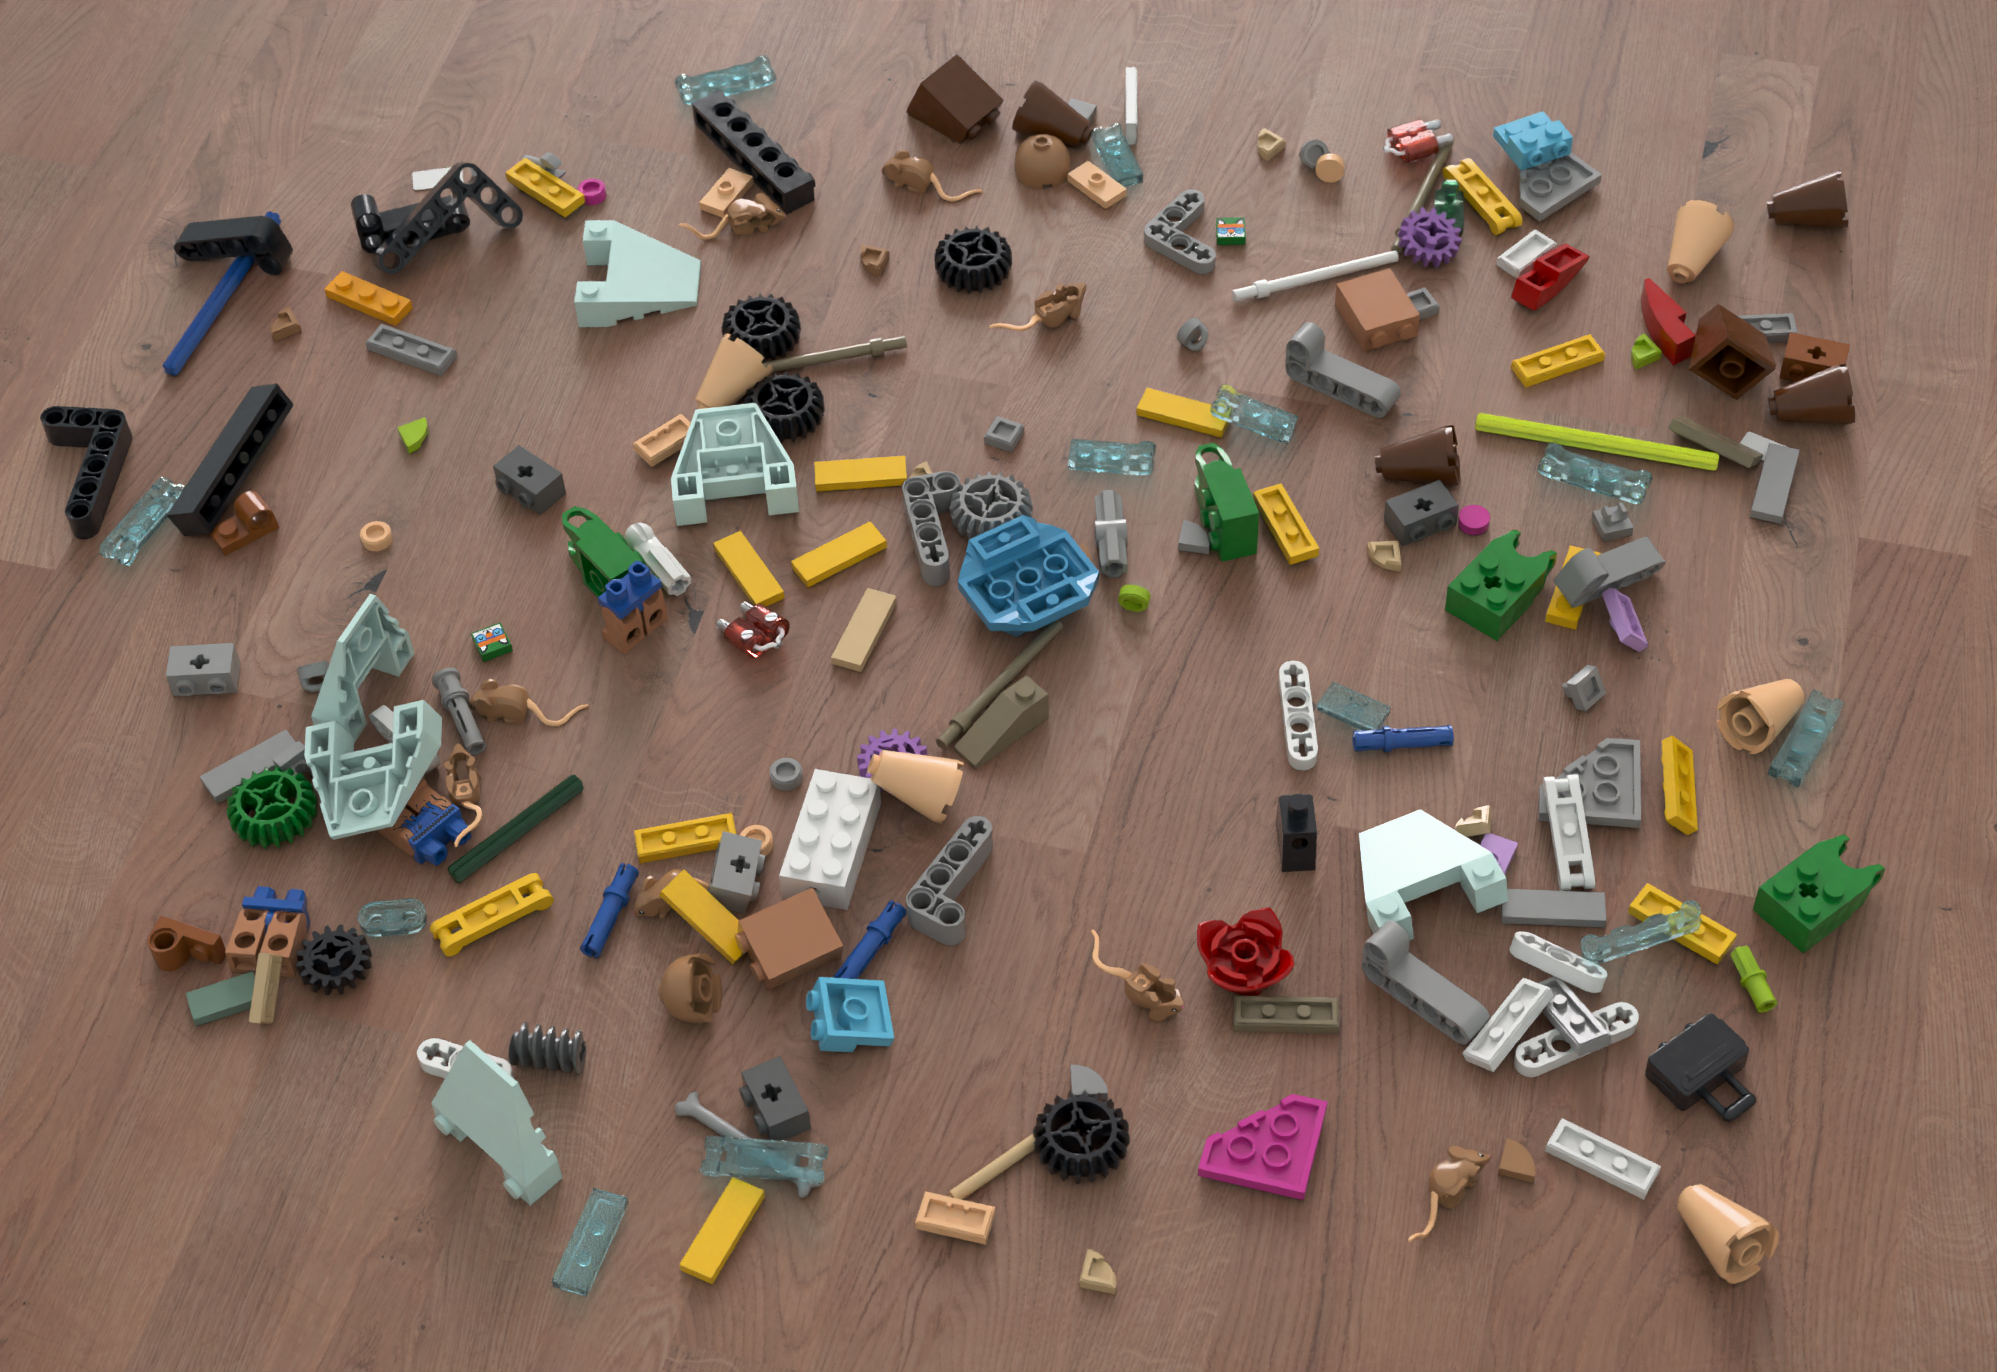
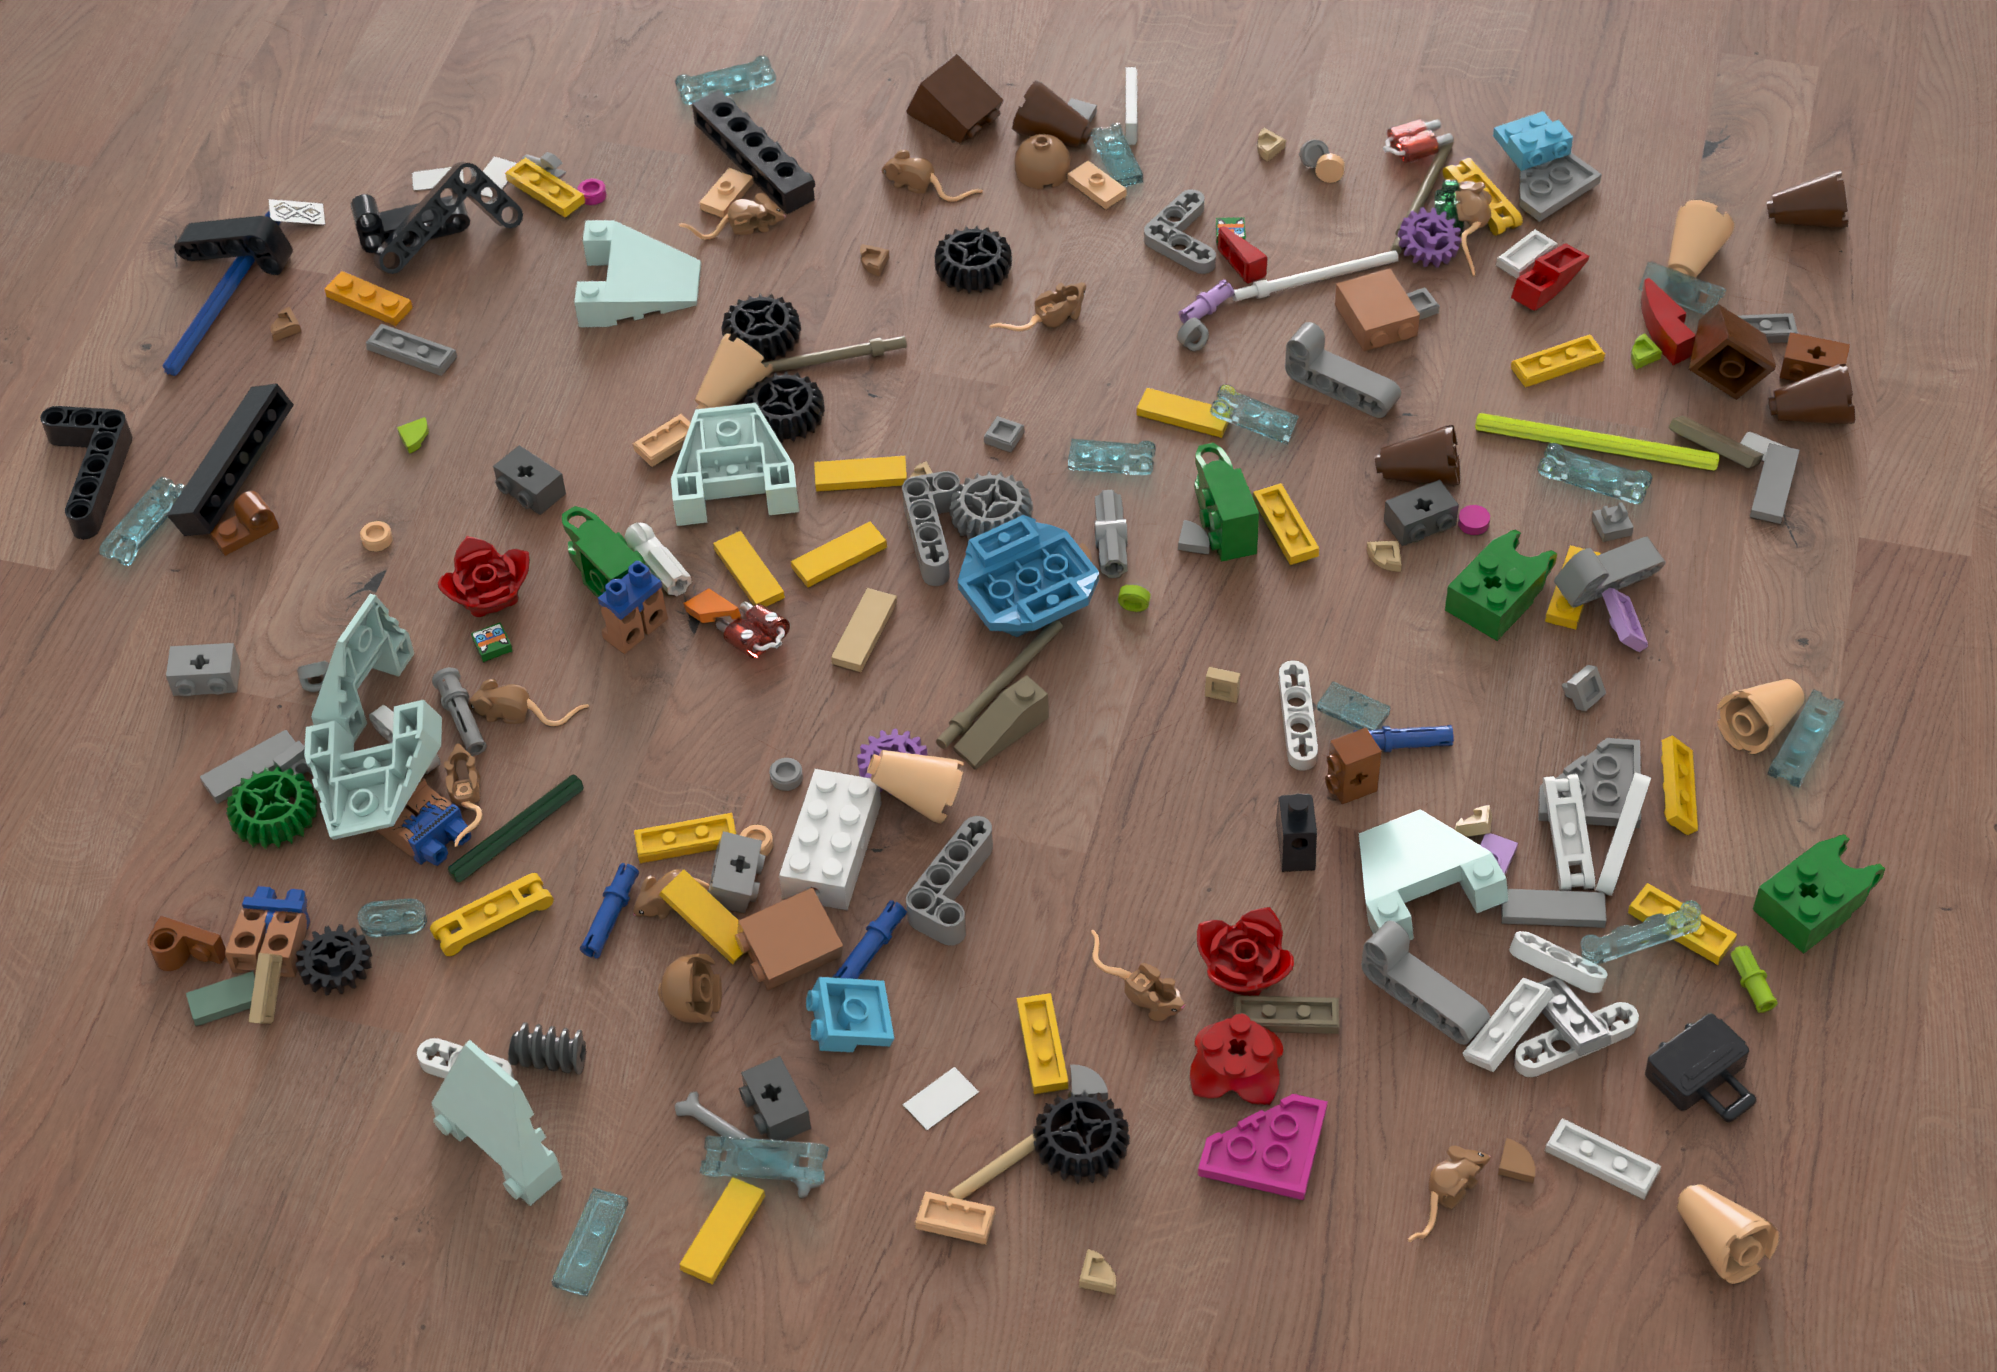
none -> white sticker [269,199,325,225]
none -> red brick [438,536,530,617]
none -> white sticker [481,157,517,198]
none -> orange tile [683,588,741,623]
none -> white sticker [903,1067,979,1130]
none -> yellow plate [1017,993,1069,1094]
none -> lavender pin [1179,280,1234,324]
none -> red brick [1190,1014,1284,1105]
none -> tan tile [1205,667,1240,703]
none -> red slope [1218,226,1268,284]
none -> dark orange brick [1325,728,1382,805]
none -> medium nougat animal [1455,181,1492,276]
none -> white beam [1595,772,1651,896]
none -> clear light blue plate [1638,261,1726,315]

